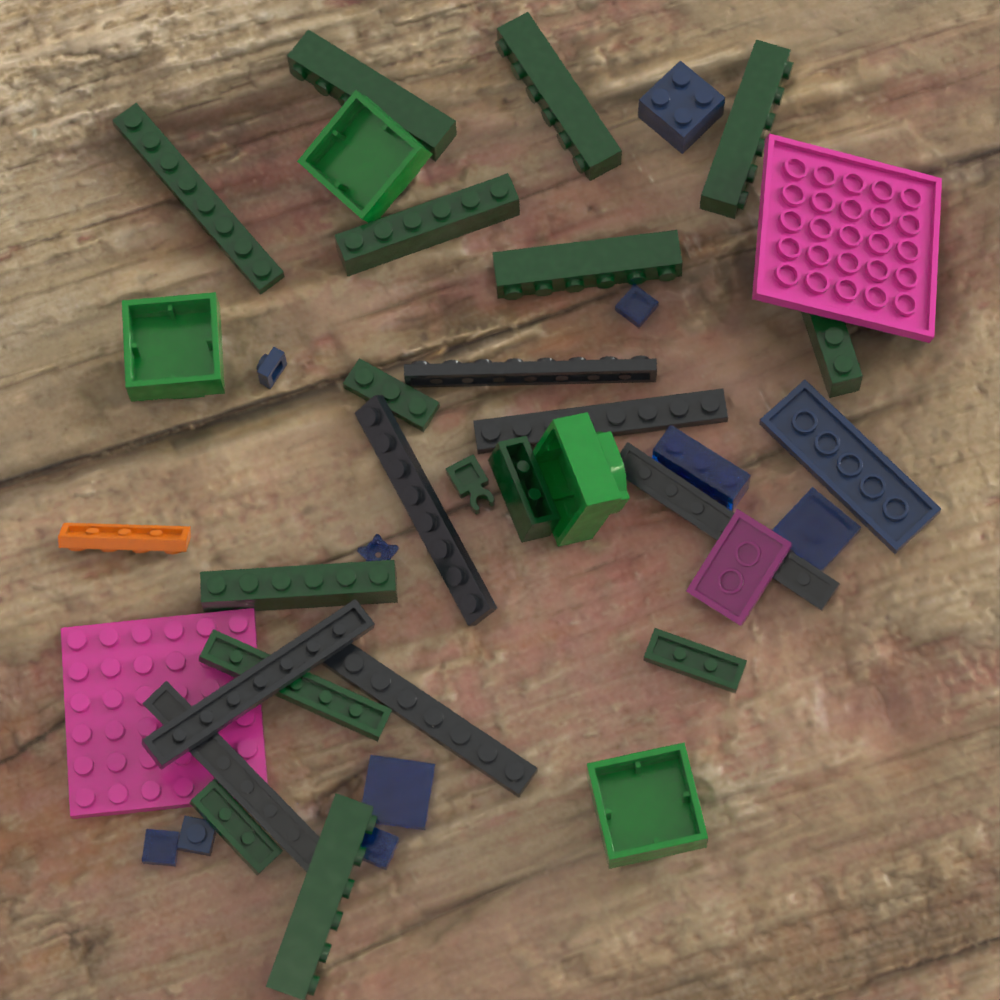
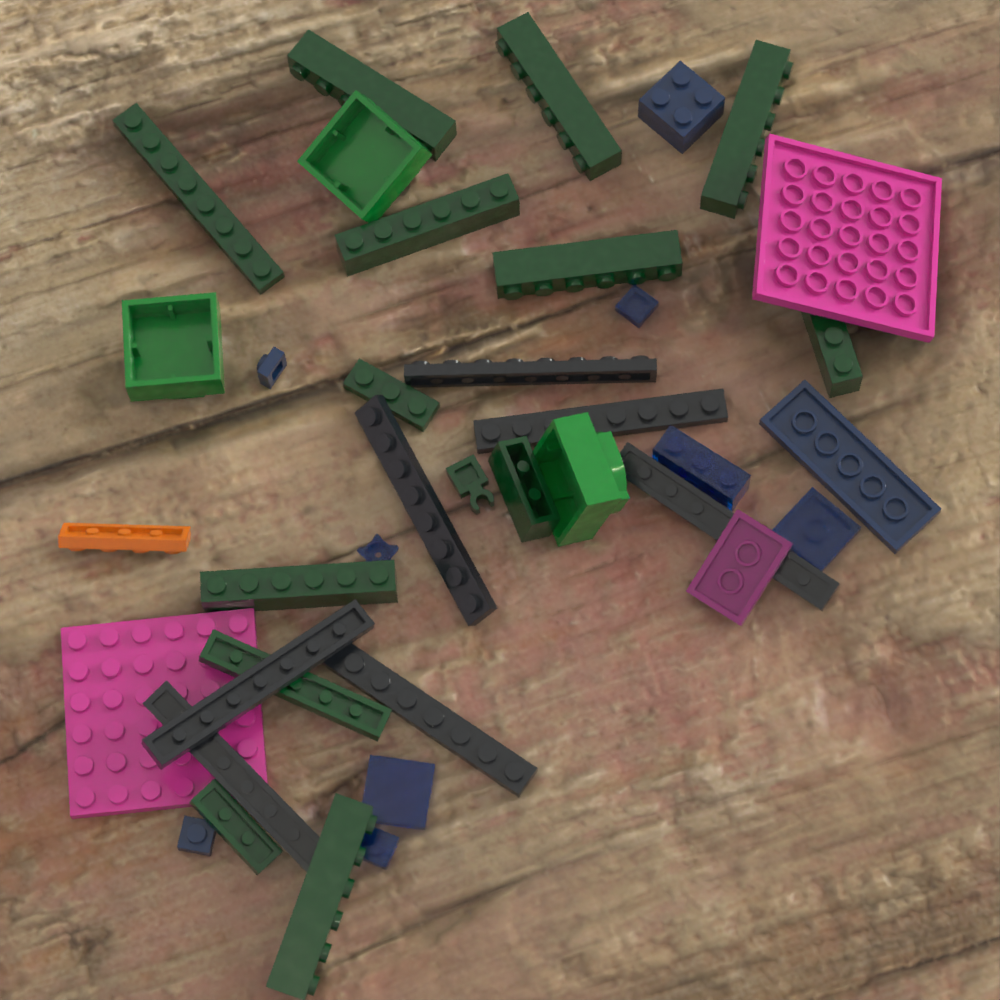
clear blue tile [142,829,180,867] -> none
green container [586,742,708,869] -> none
dark green plate [643,628,747,694] -> none

